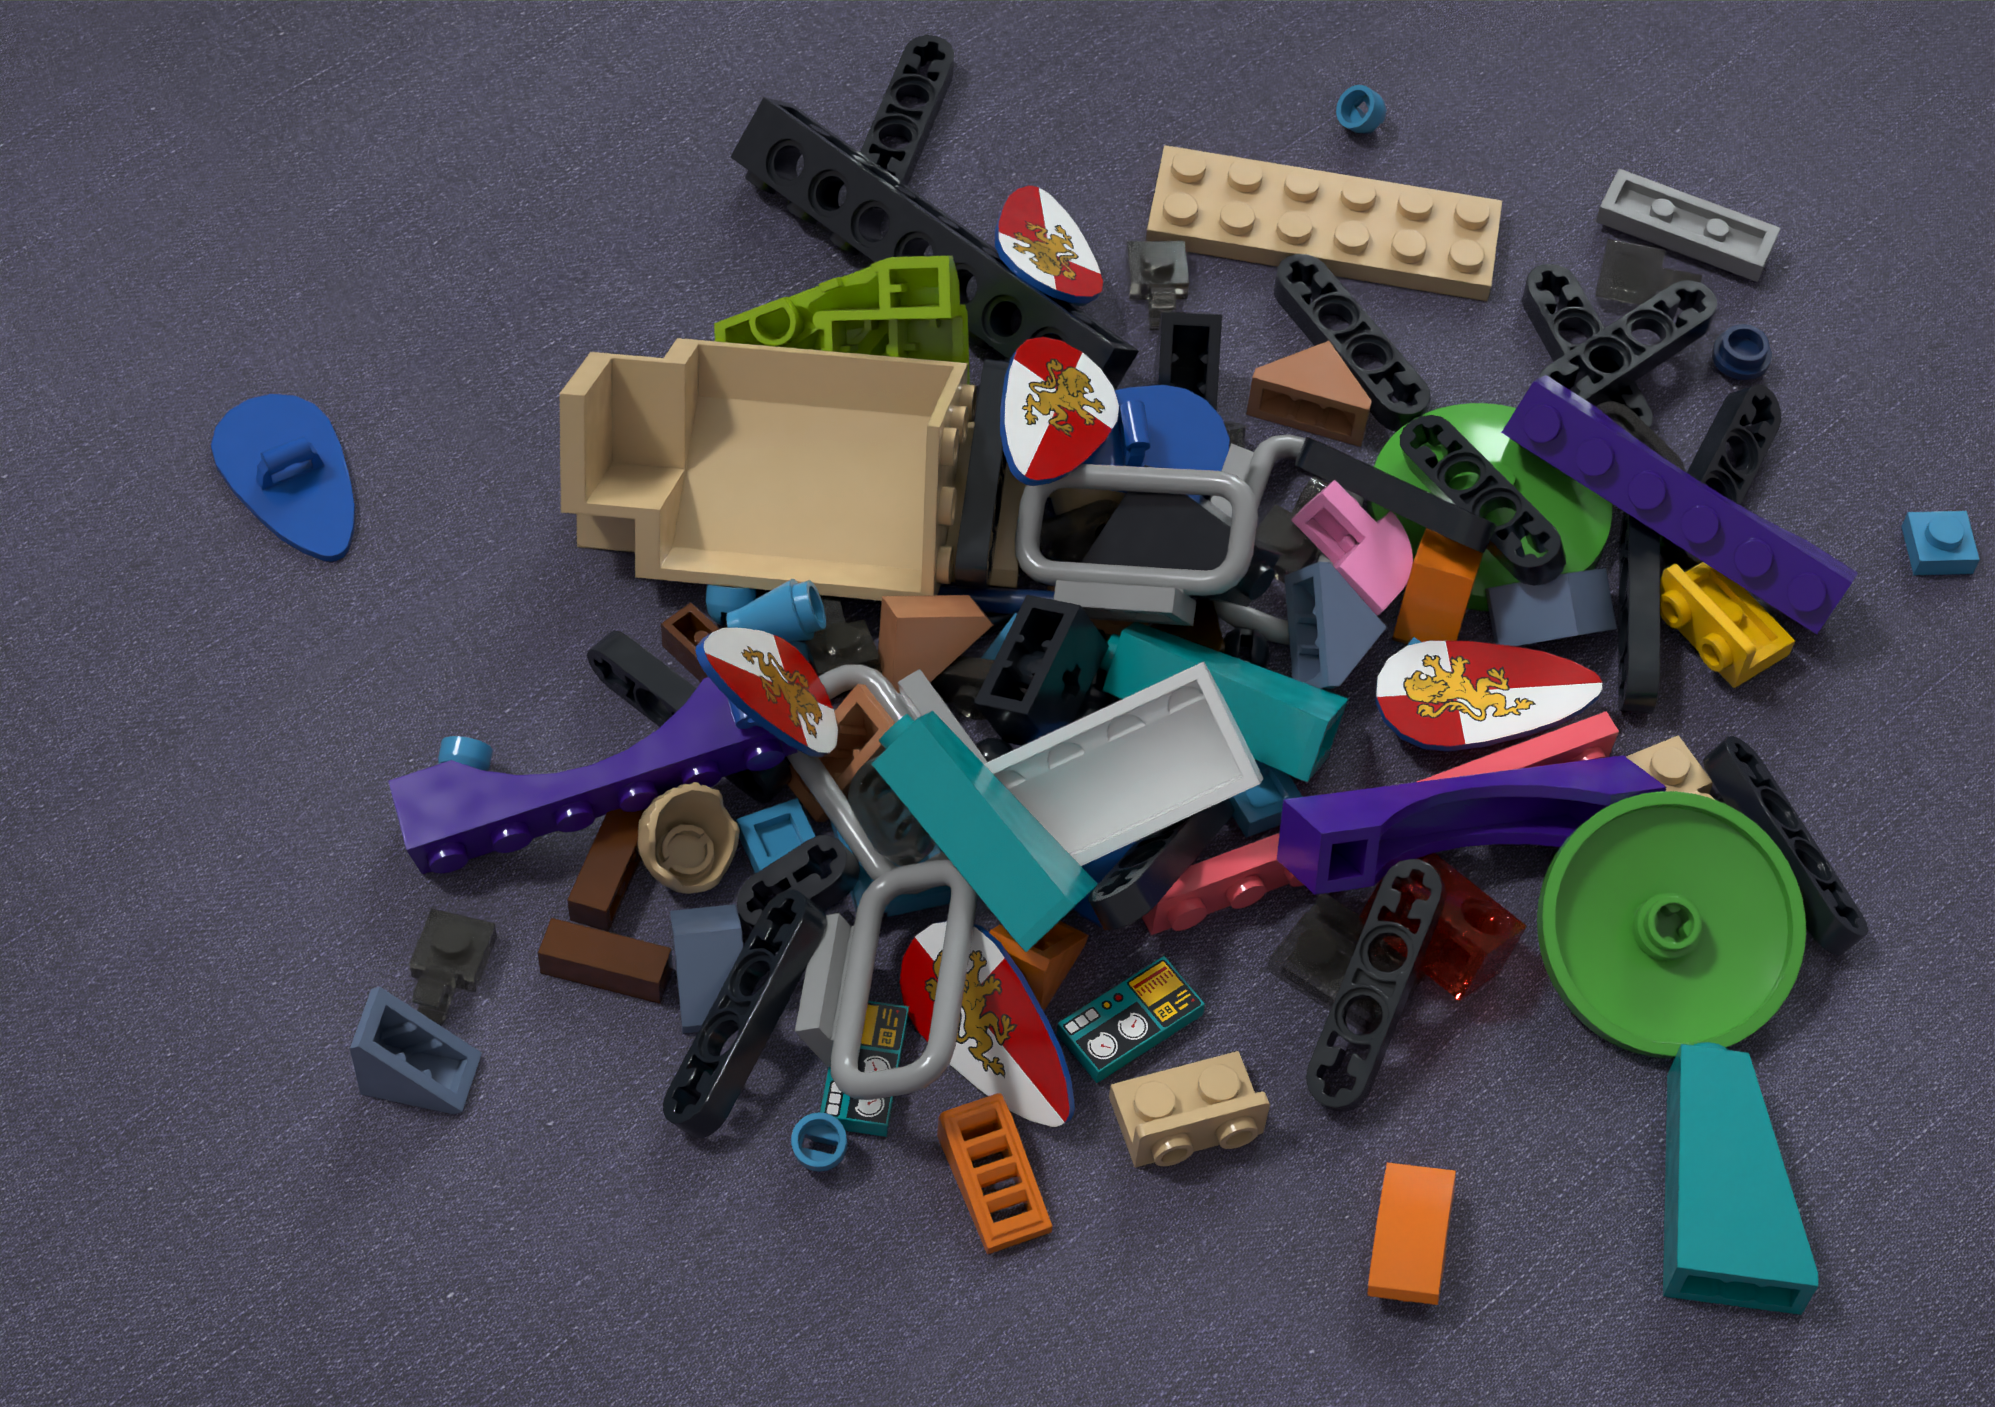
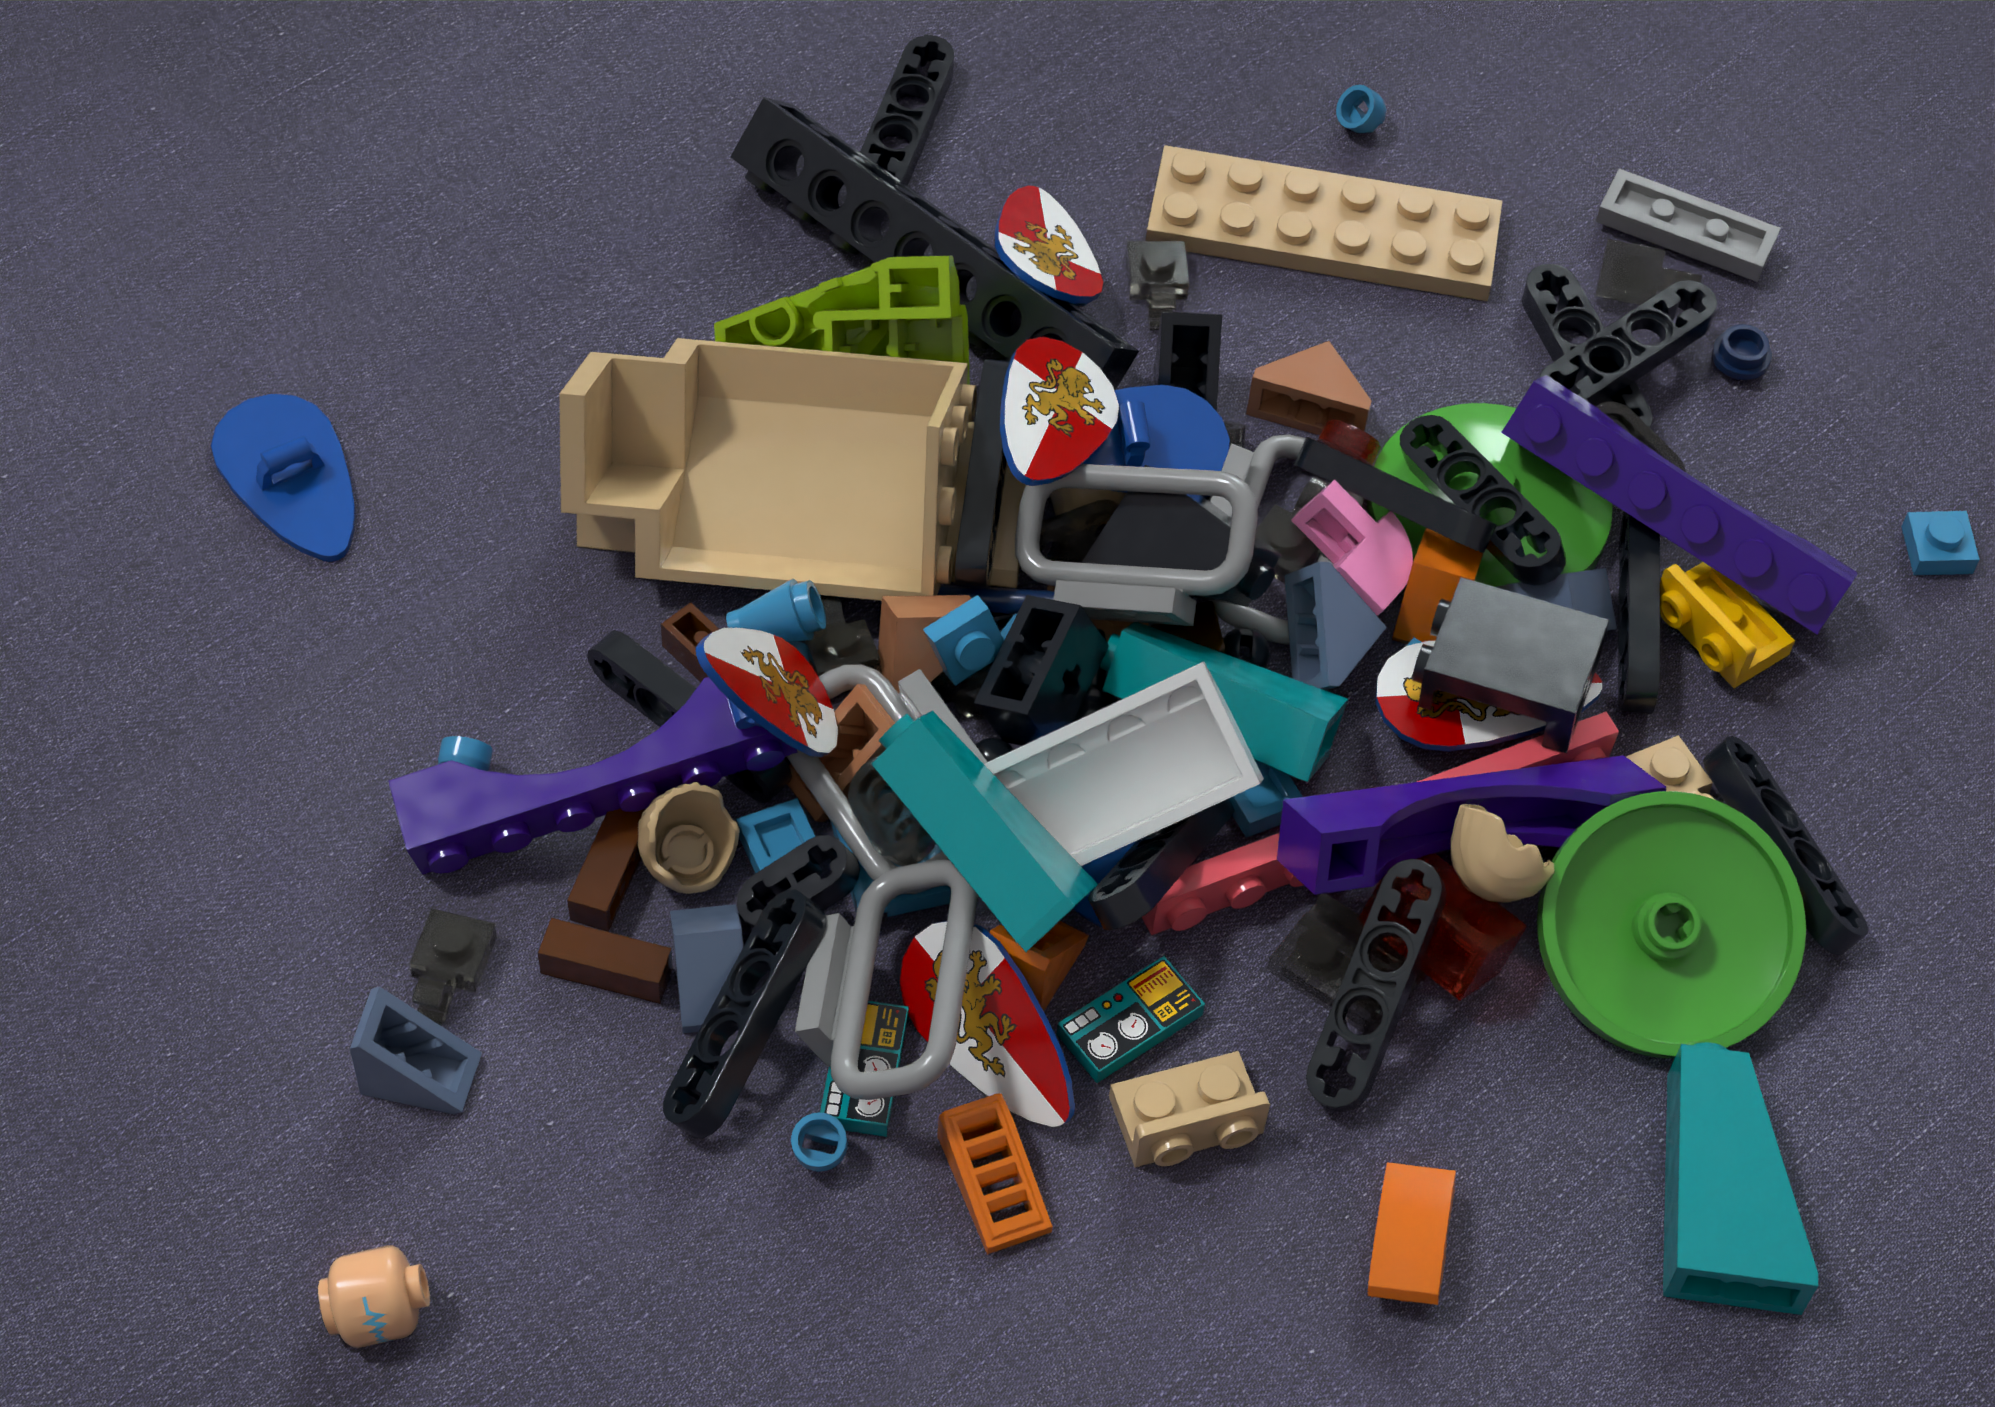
dark azure hinge [706,584,757,626] -> none
black beam [1274,254,1430,432] -> none
black beam [1660,384,1781,569] -> none
none -> light nougat head [318,1245,430,1348]
none -> dark azure plate [923,595,1004,686]
none -> clear red tile [1317,419,1381,466]
none -> panel [1412,577,1609,753]
none -> tan hair [1451,804,1554,903]

